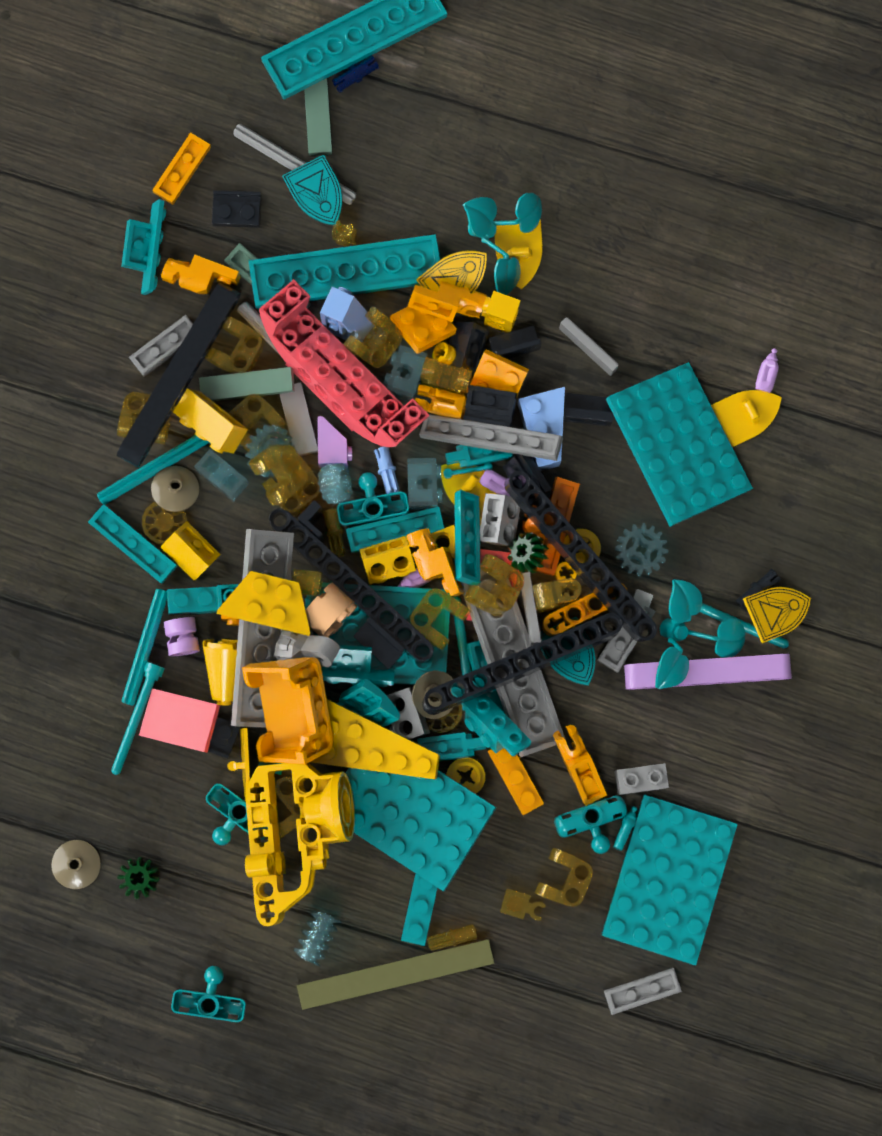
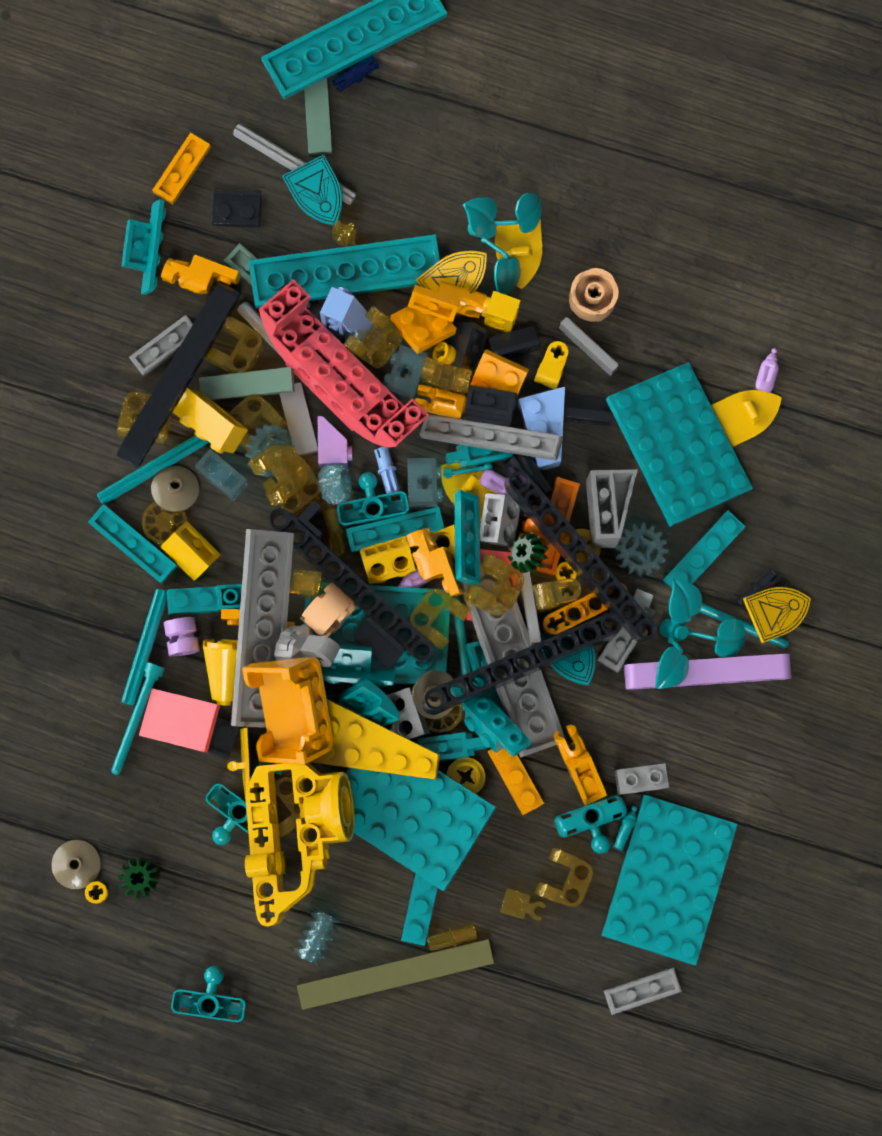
yellow wing [216,571,310,636] -> none
none -> yellow bush [85,881,109,904]
none -> yellow piece [534,341,568,389]
none -> light nougat brick [569,268,619,322]
none -> light grey wedge [586,469,638,548]
none -> teal plate [663,511,746,589]

